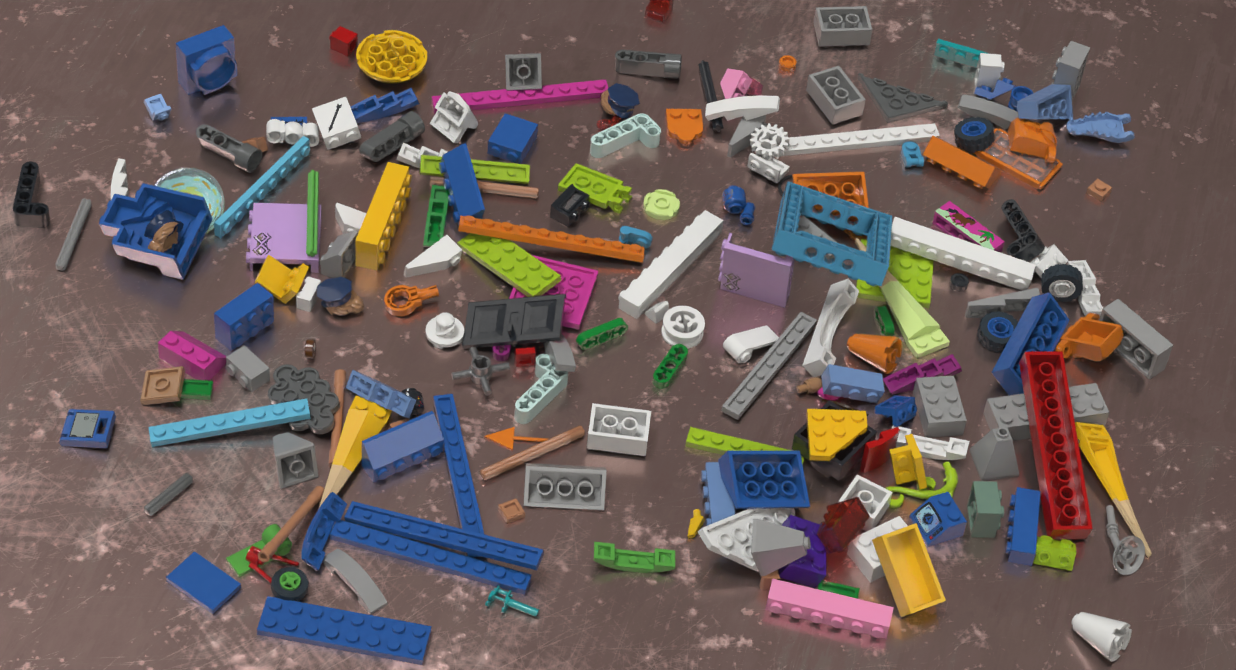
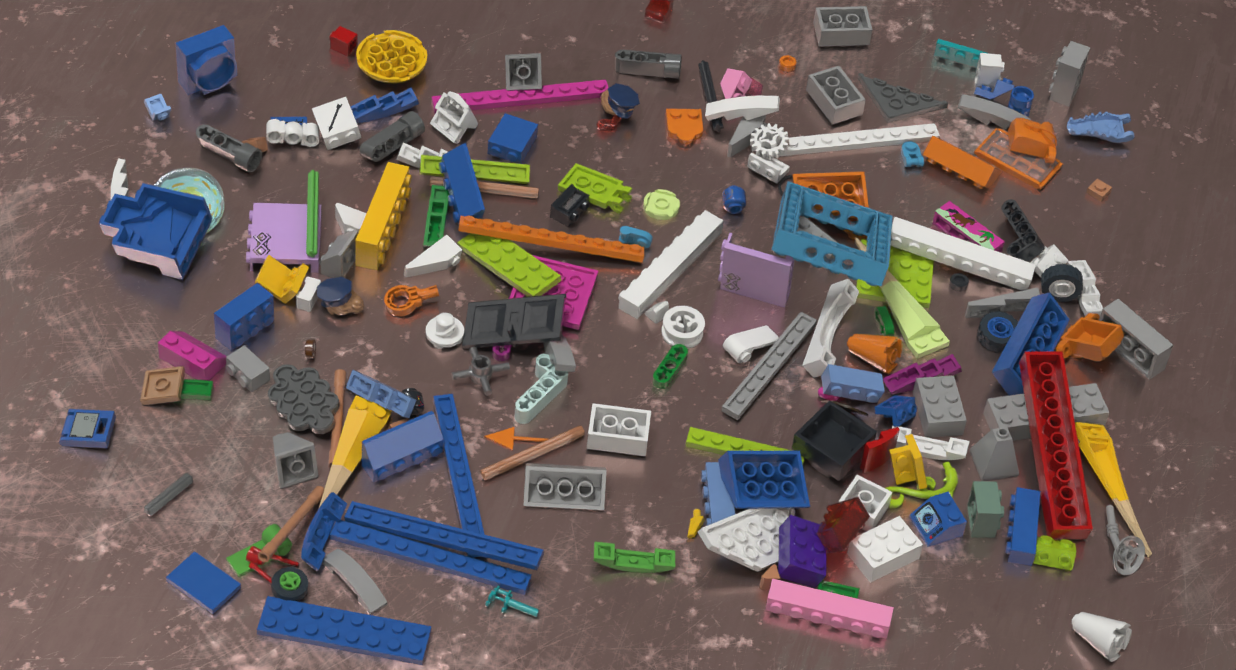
black beam [13,161,50,228] -> none
light grey axle [55,198,92,271] -> none
piece [144,210,184,253] -> none
medium azure plate [148,399,311,447] -> none
medium azure plate [214,136,310,239] -> none
nougat tile [498,498,525,524] -> none
red tile [515,347,536,367] -> none
green beam [576,318,628,350] -> none
light aqua beam [590,113,661,158] -> none
blue pin [740,202,755,225] -> none
light grey slope [751,519,811,576] -> none
medium nougat cylinder [796,377,823,394] -> none
yellow plate [806,409,867,461] -> none
yellow piece [872,523,946,617] -> none
black wheel [954,117,994,152] -> none
medium blue wedge [1017,84,1073,119] -> none

